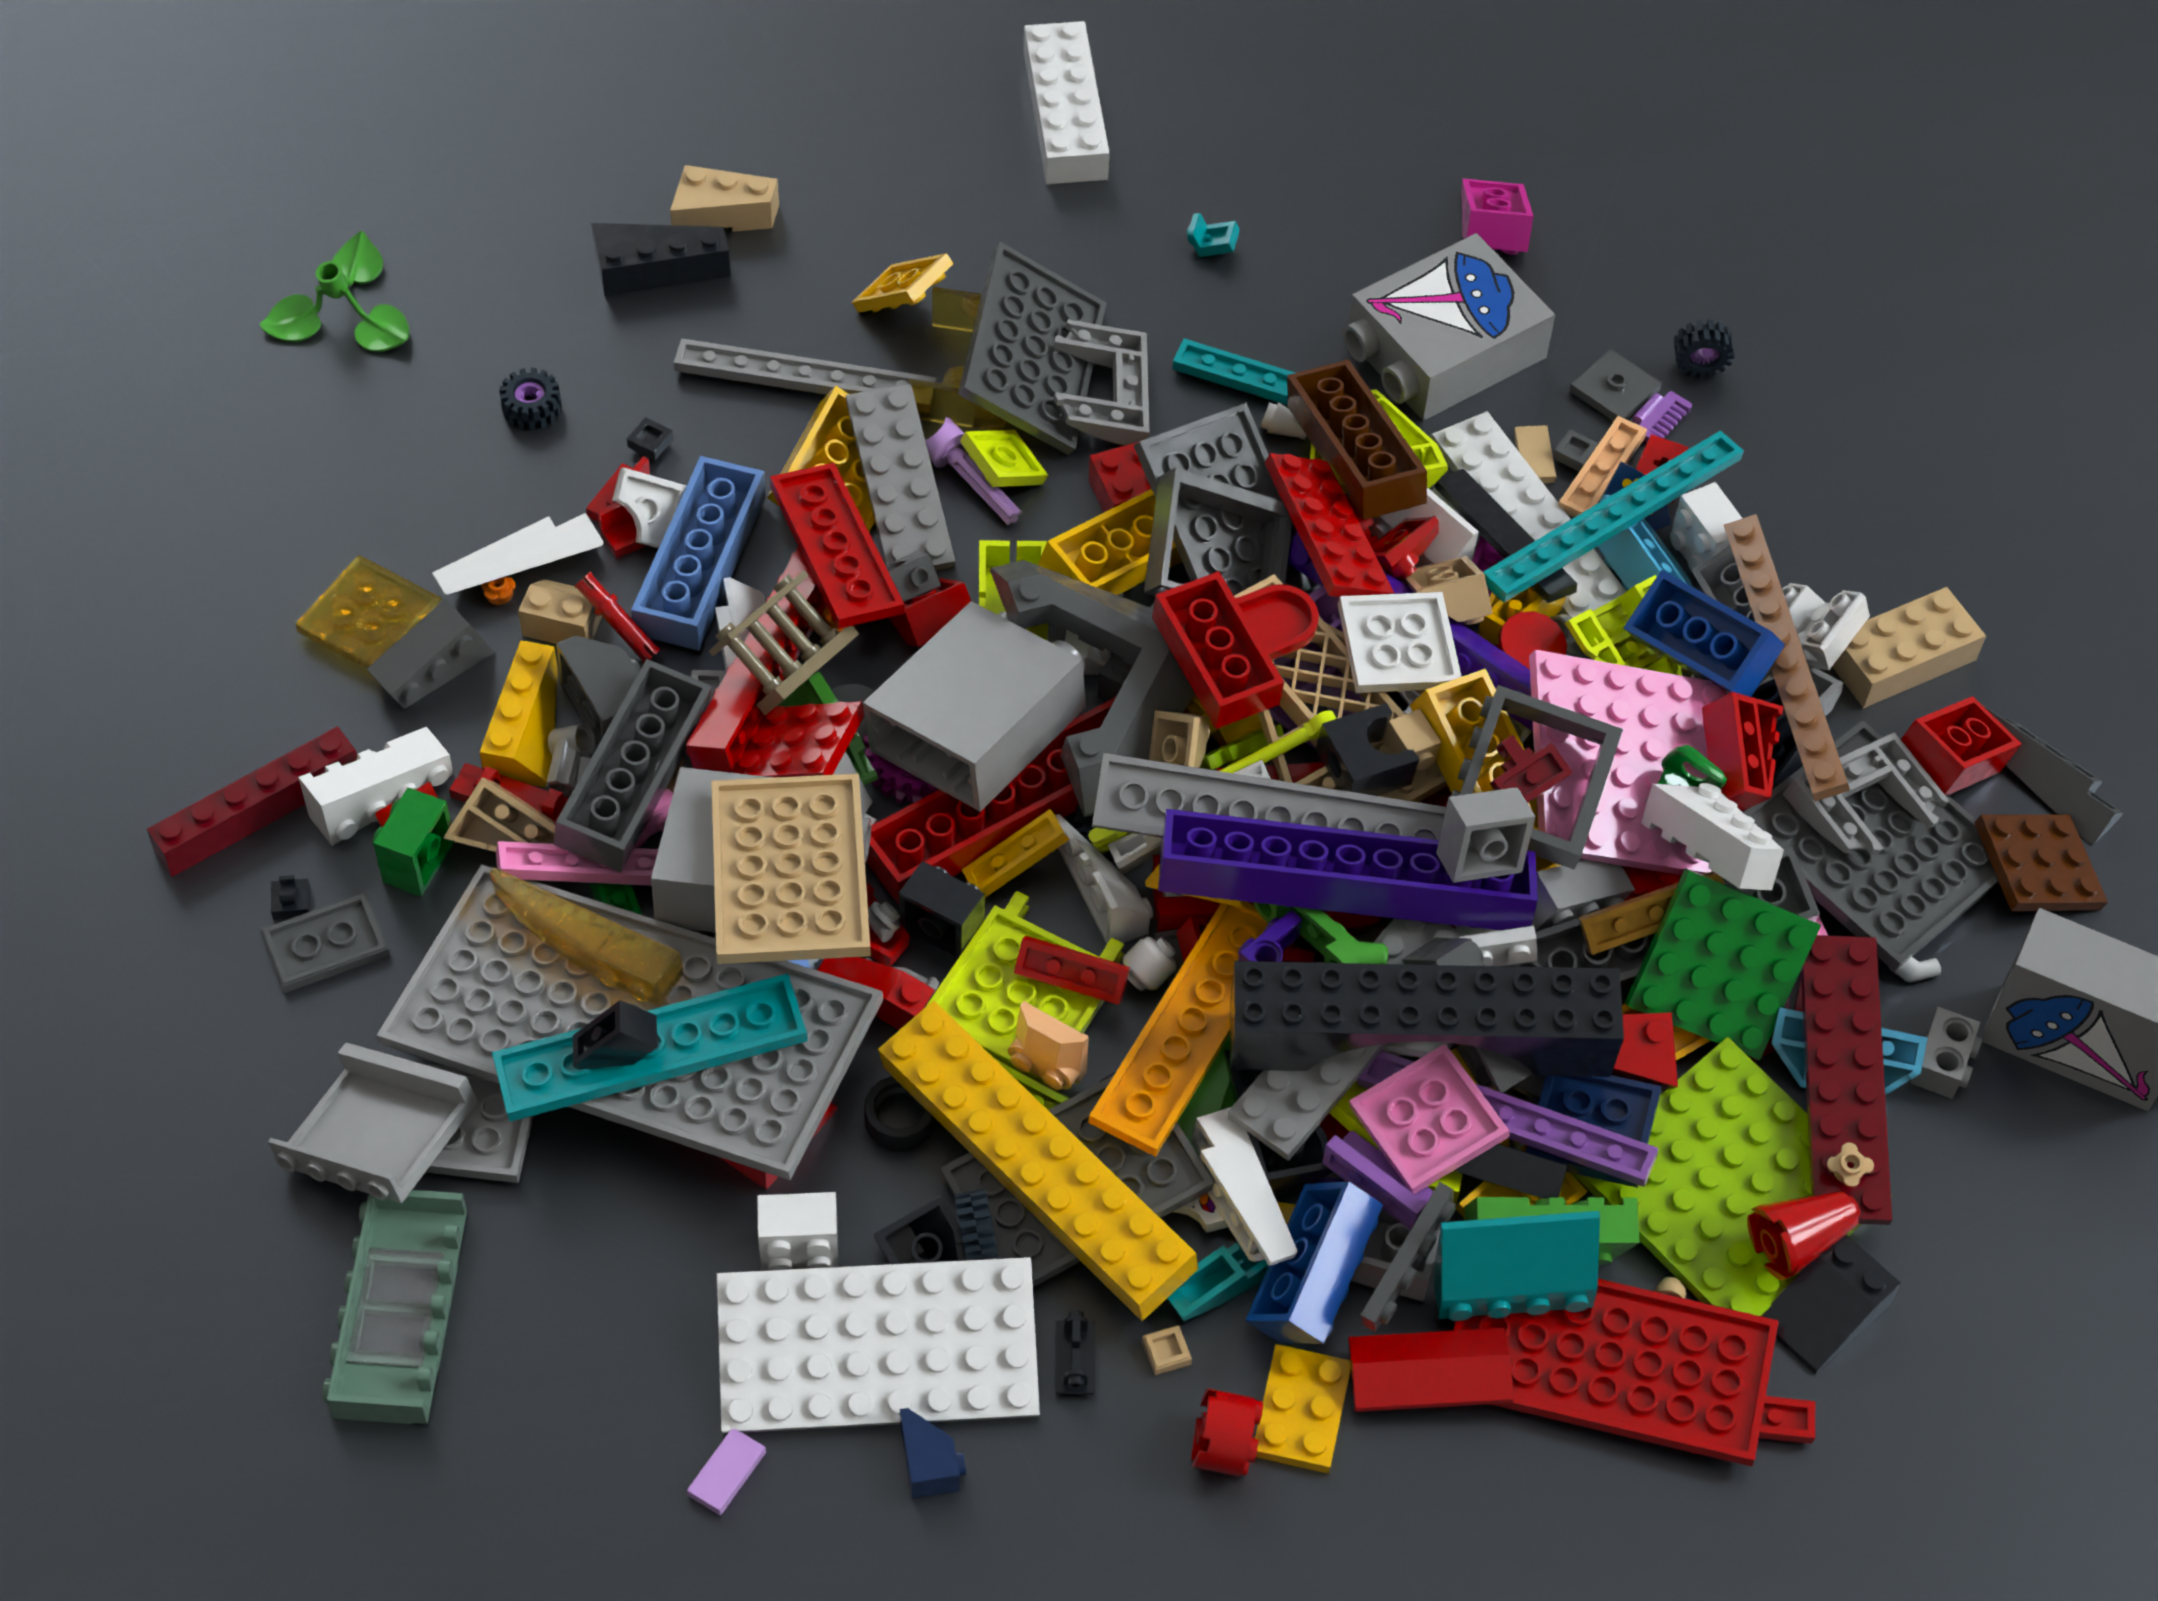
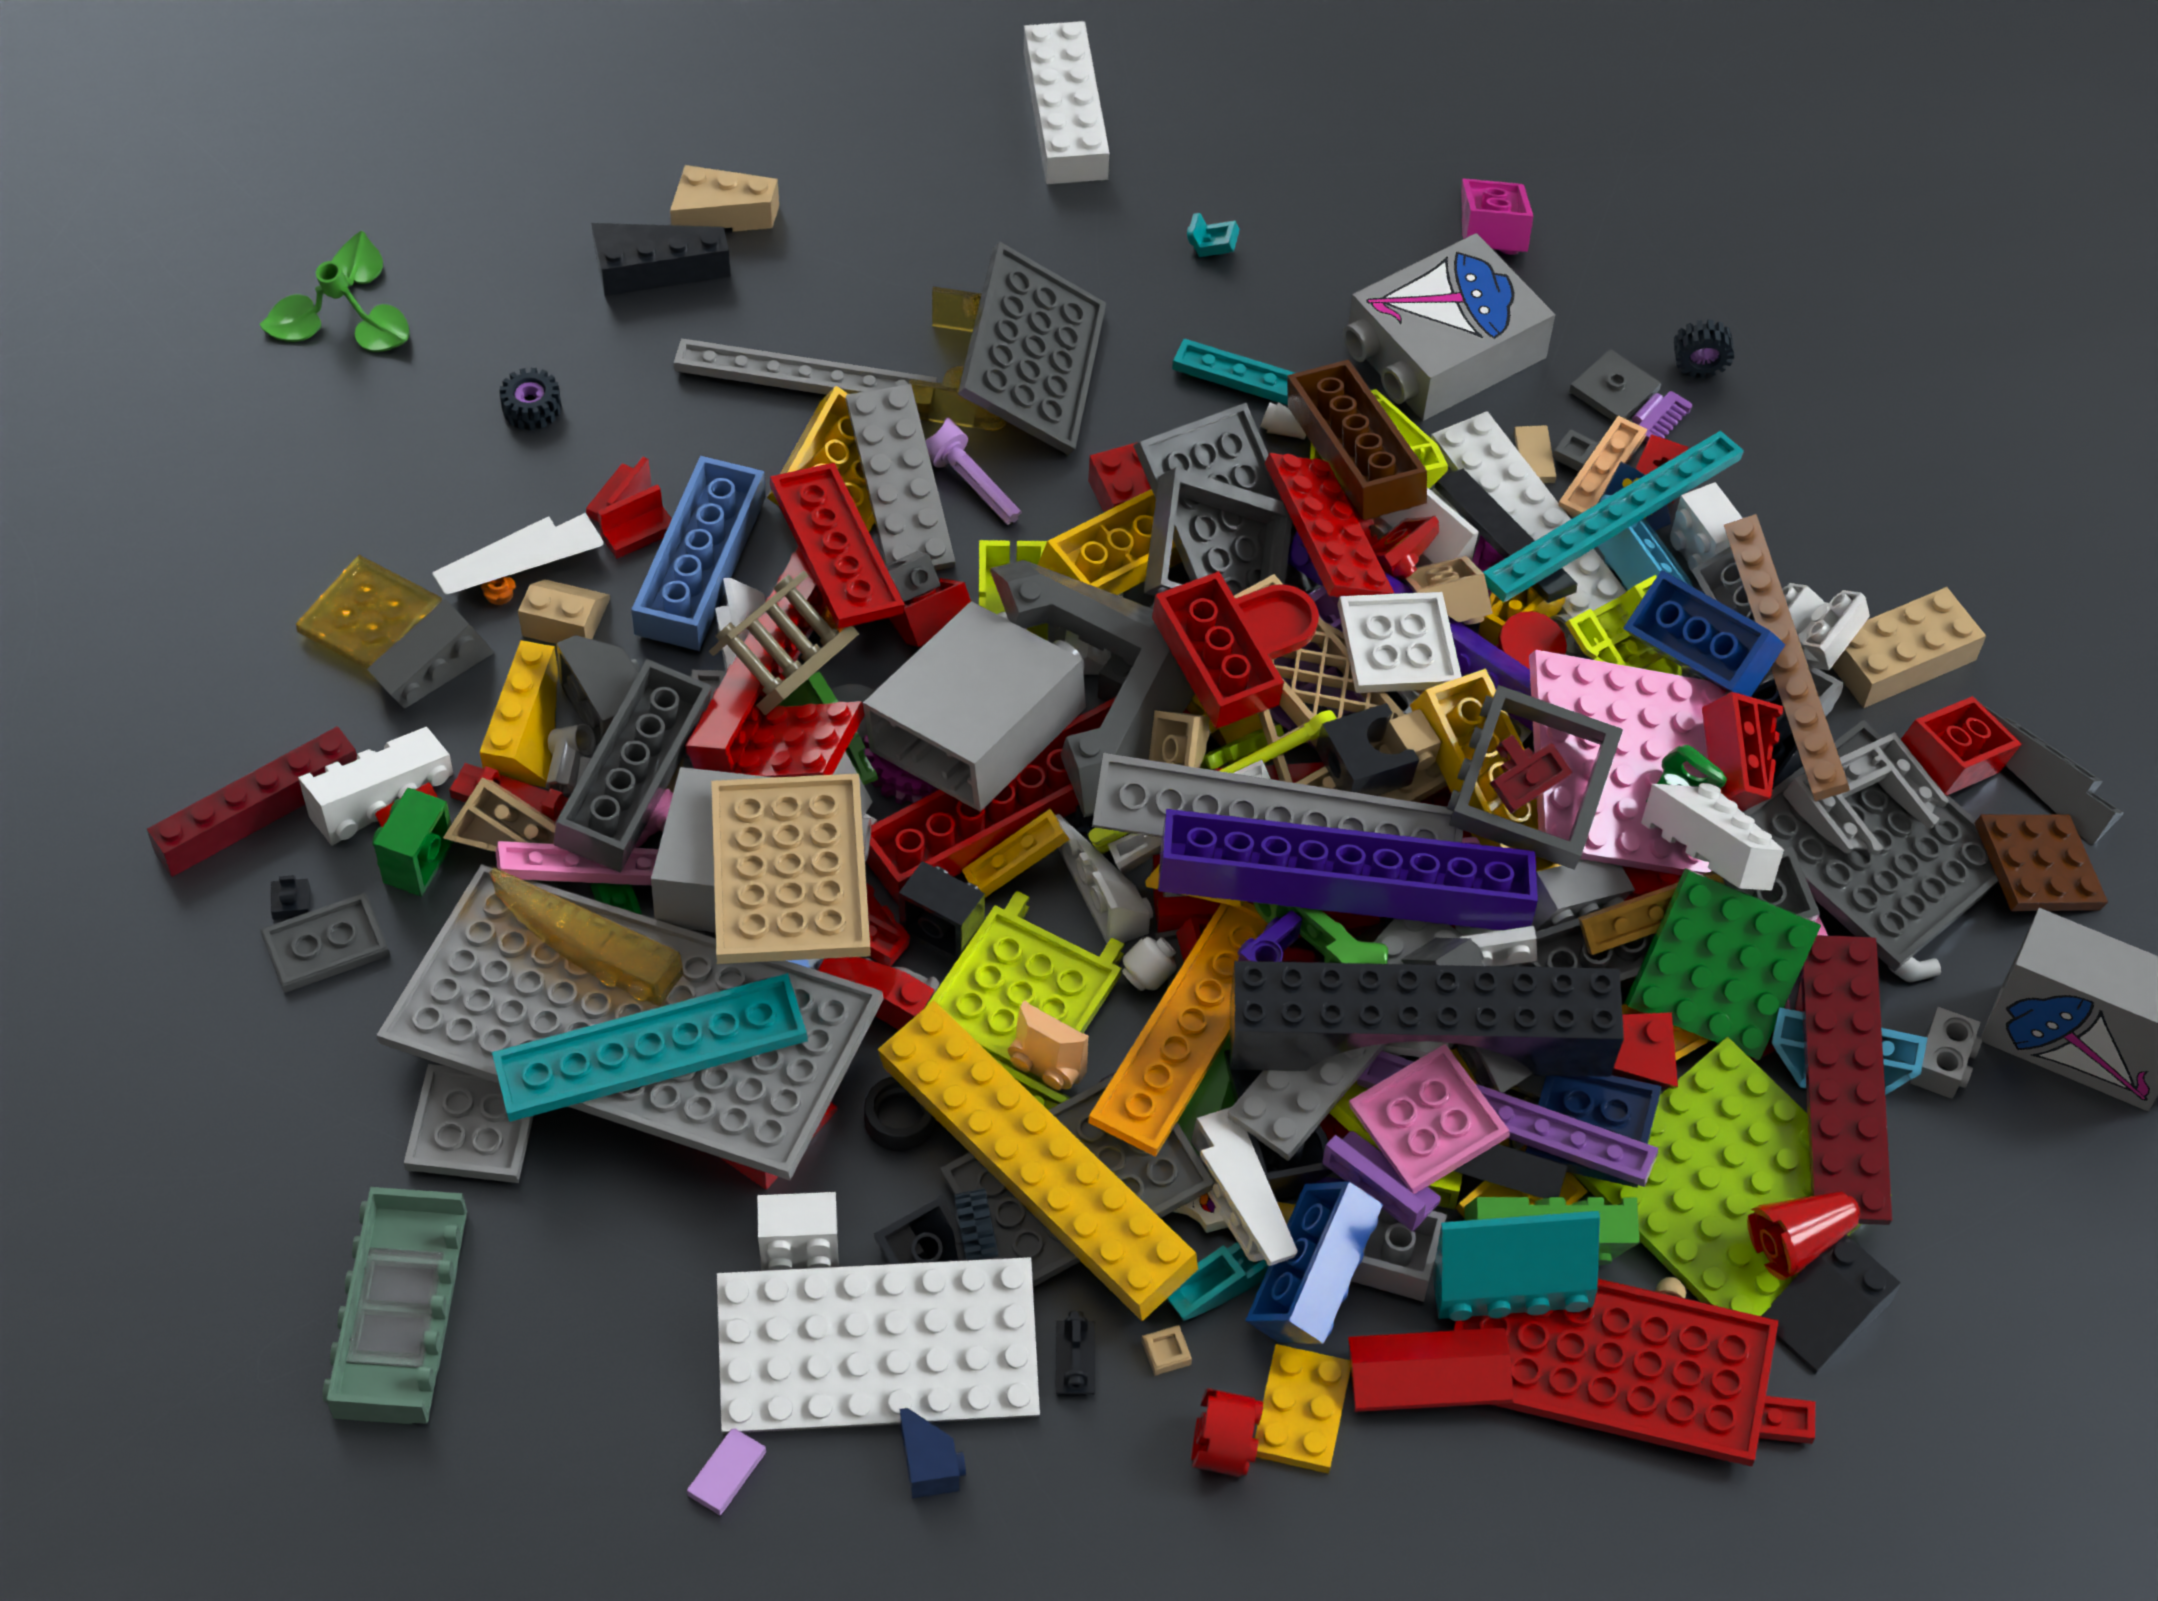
light grey panel [268,1042,478,1204] -> none
black slope [573,1000,658,1070] -> none
red pin [574,571,660,664] -> none
white tile [612,467,686,549] -> none
black plate [627,417,674,460] -> none
yellow plate [852,253,954,313] -> none
light grey plate [868,901,901,942] -> none
neon yellow plate [960,430,1048,487] -> none
red plate [1014,936,1130,1005] -> none
light grey wedge [1053,320,1149,445] -> none
dark grey wing [1361,1182,1456,1332] -> none
light grey brick [1436,787,1536,883] -> none
tan plate [1827,1143,1874,1188] -> none

